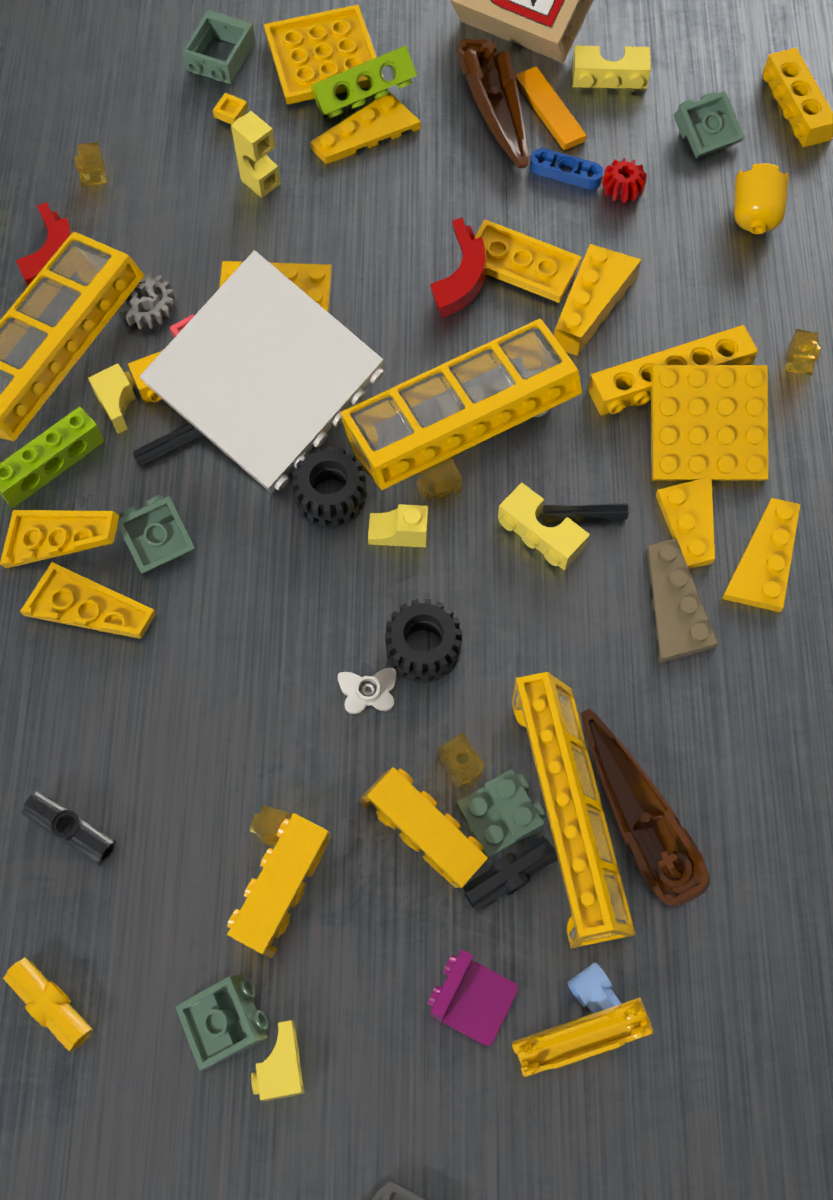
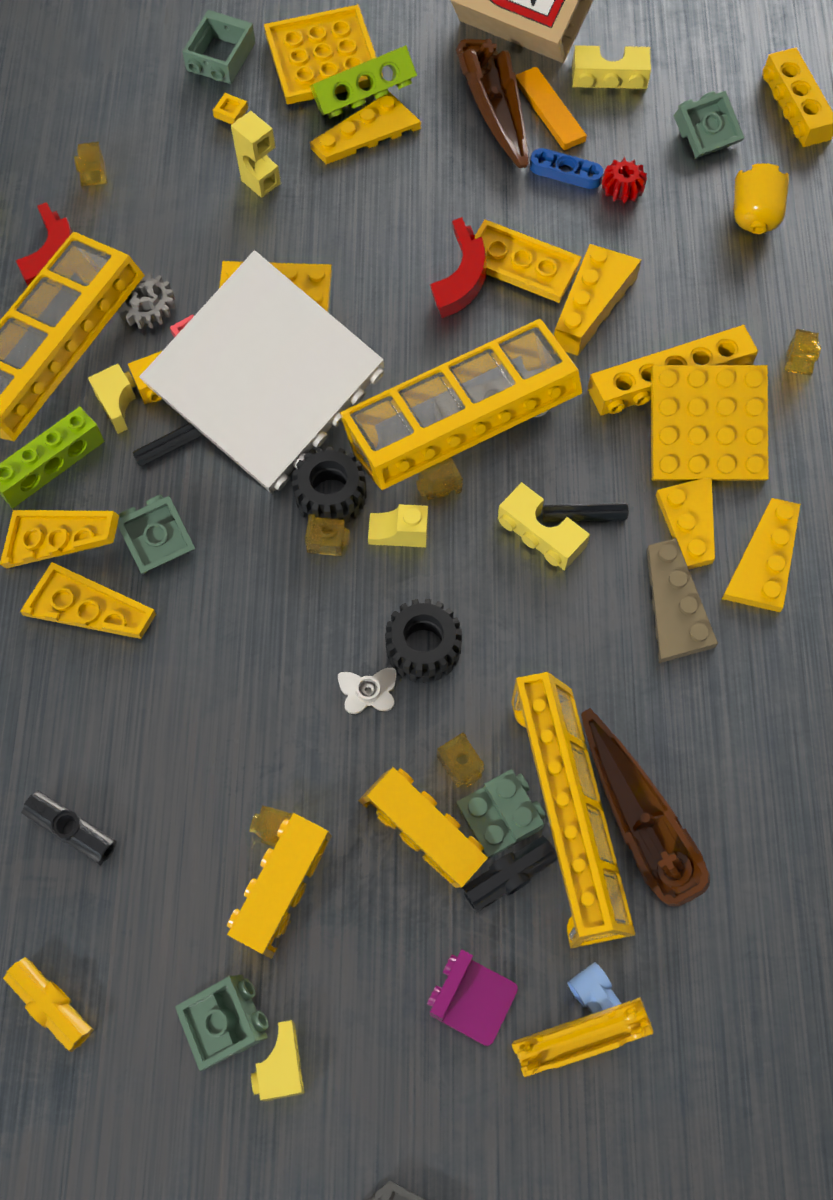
none -> clear yellow brick [305,514,350,556]

